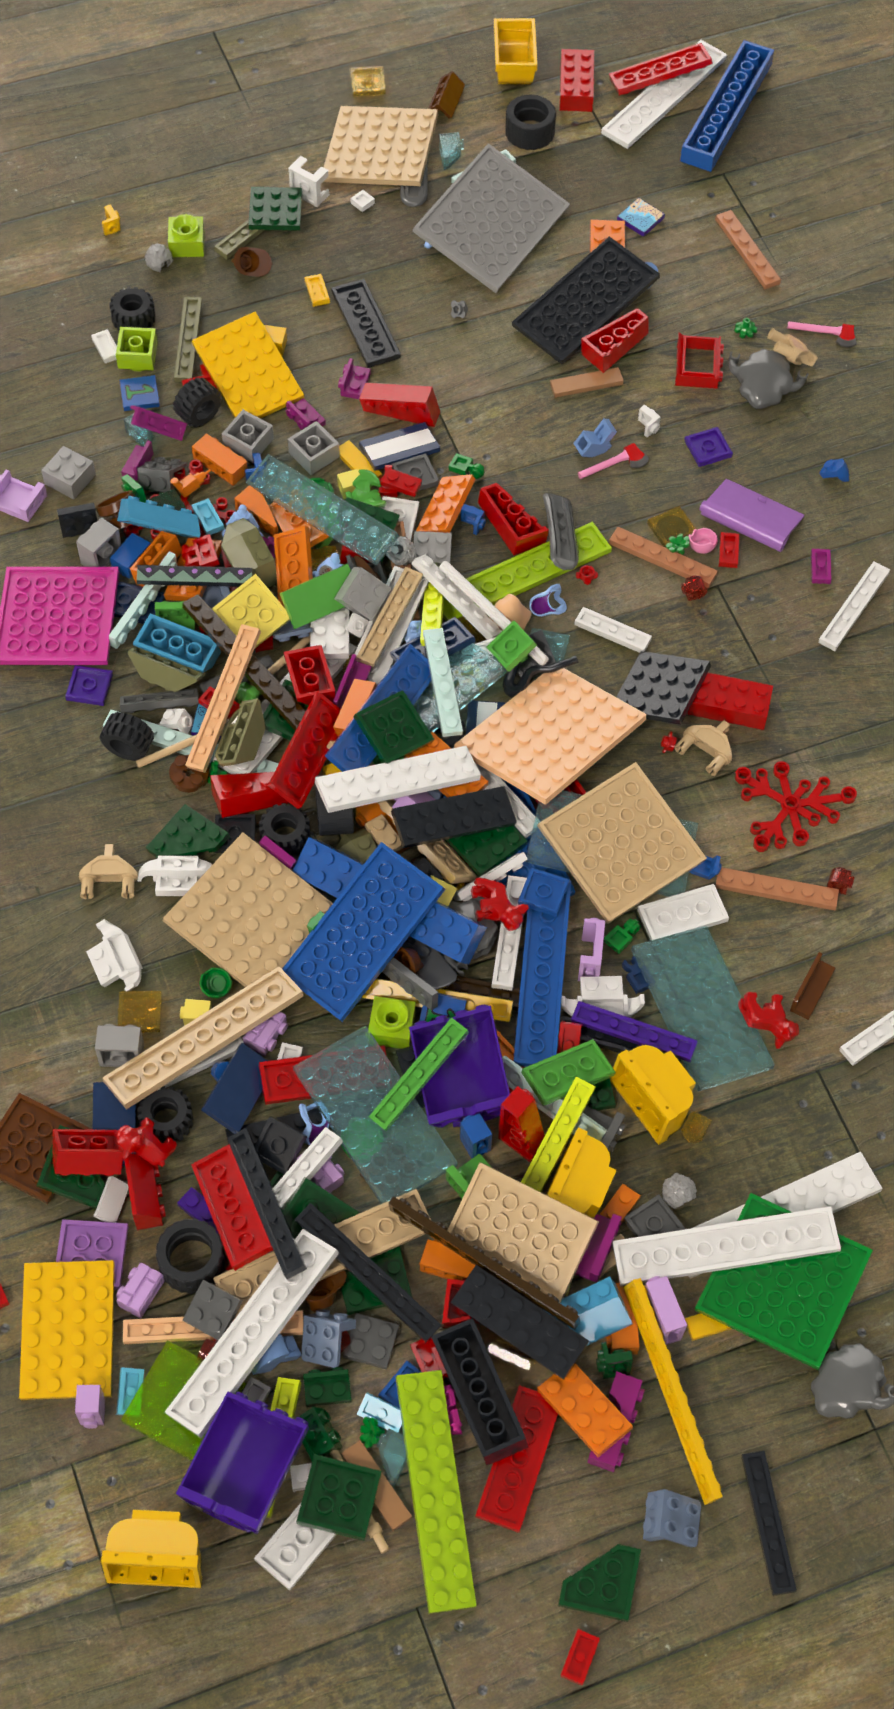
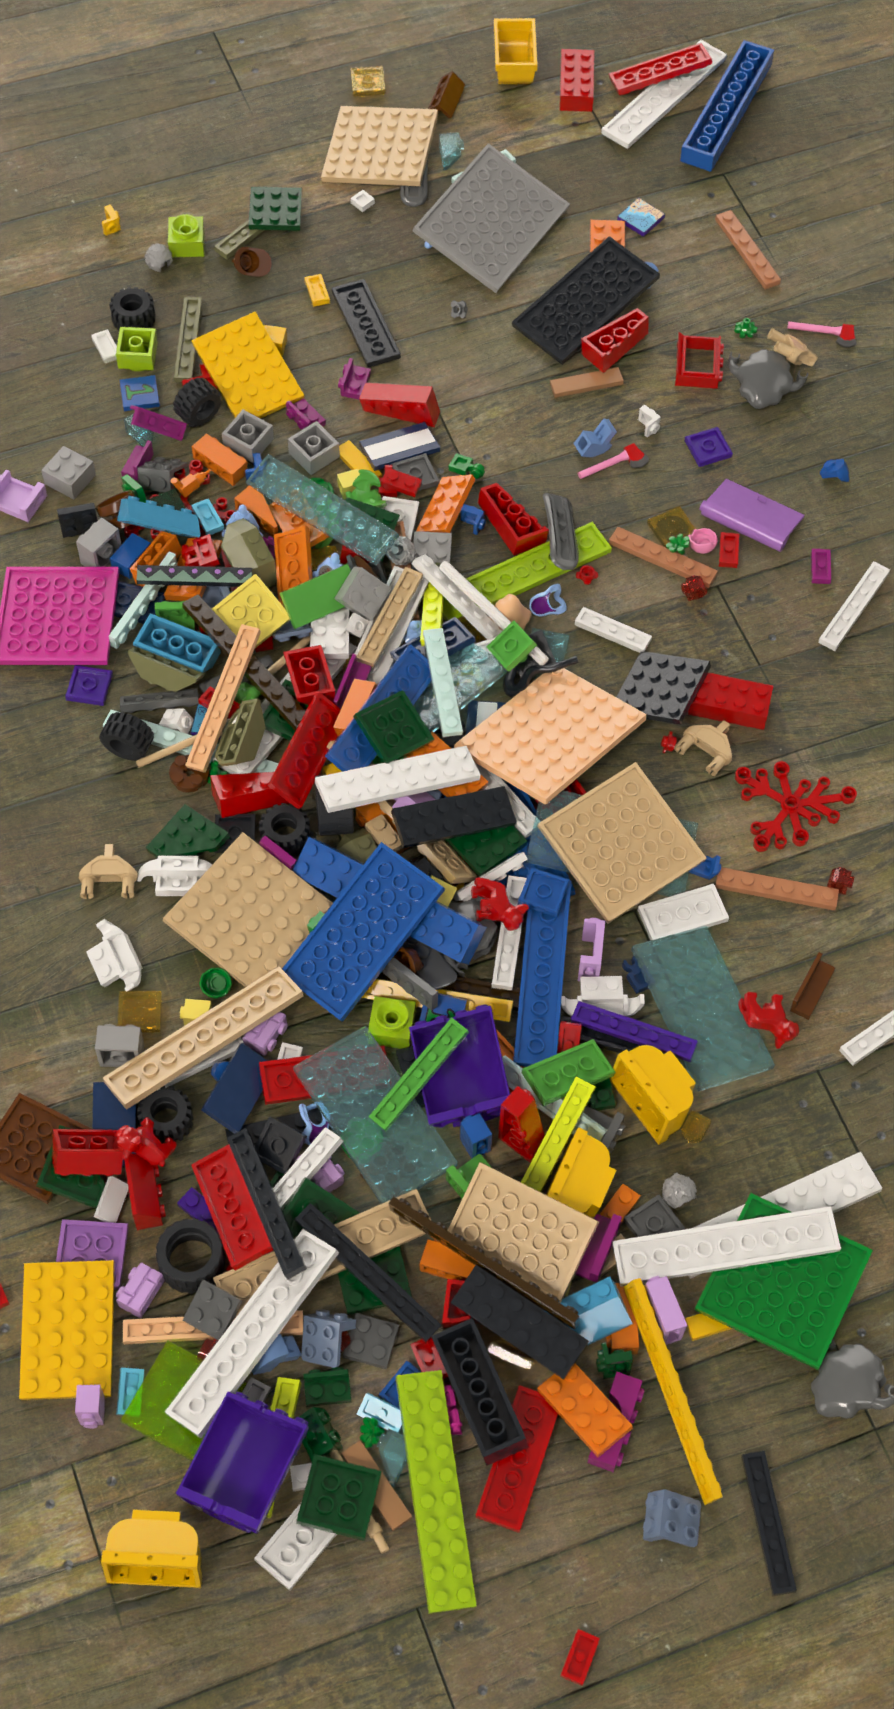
white panel [289,156,329,207] -> none
reddish brown piece [305,1270,347,1312] -> none
black tyre [505,94,556,150] -> none
dark green plate [558,1544,641,1622] -> none
green plate [604,918,641,954] -> none

